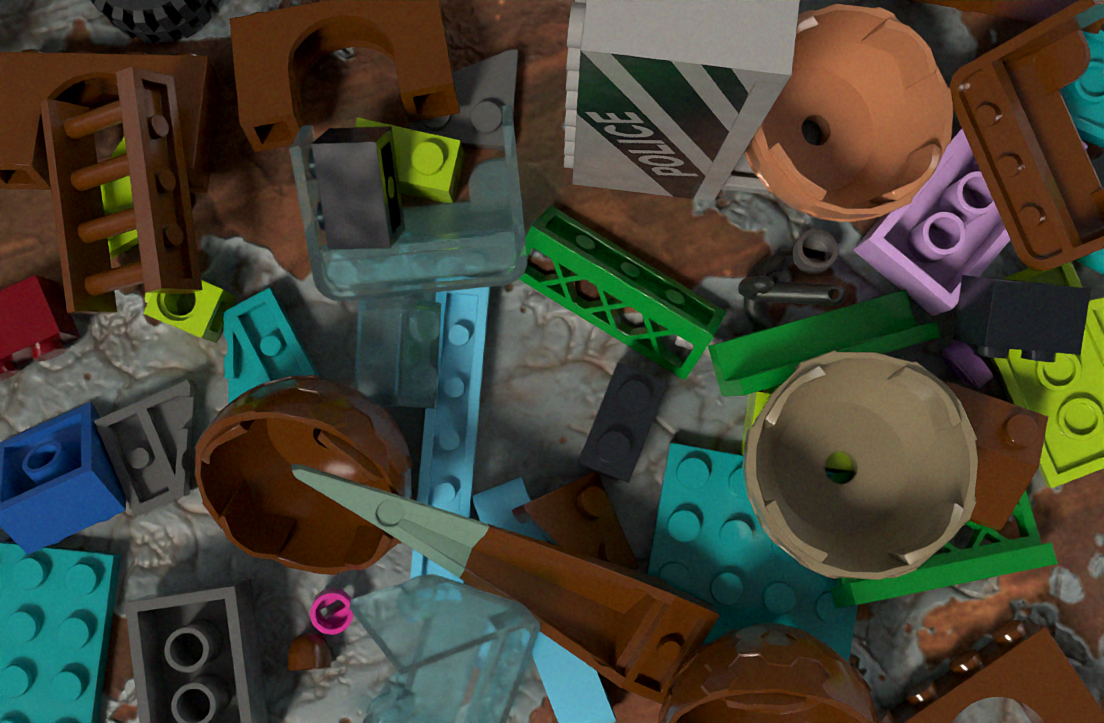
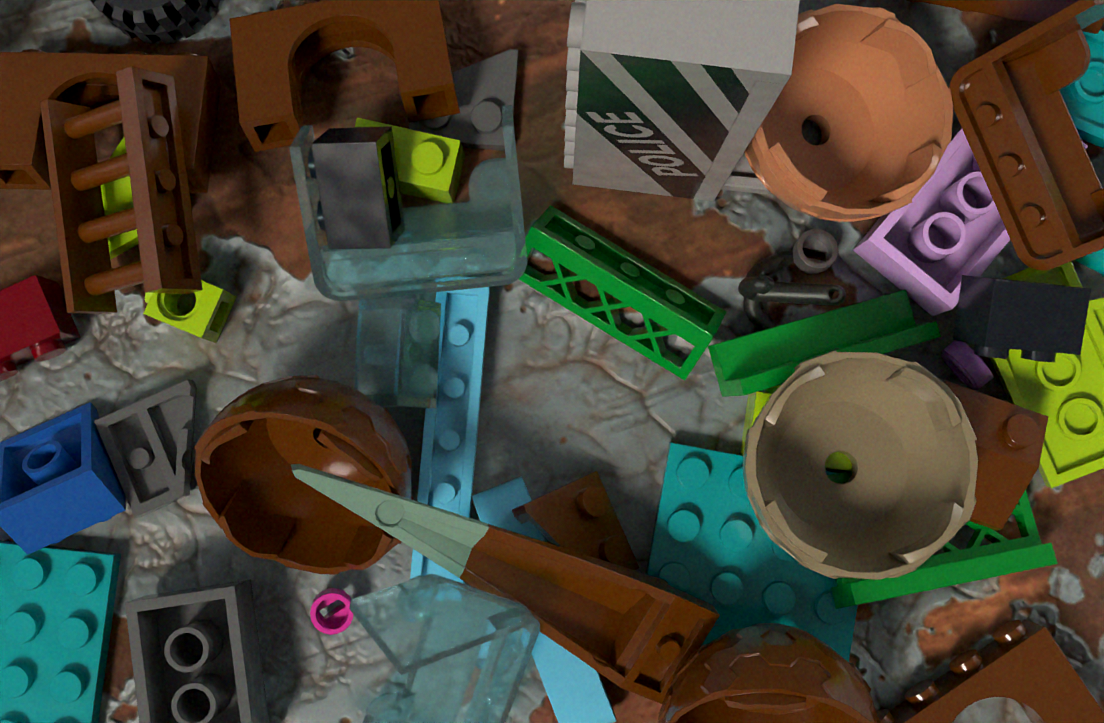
teal wing [223,287,321,403] -> none
reddish brown hinge [288,632,331,671] -> none
black brick [577,362,668,483] -> none

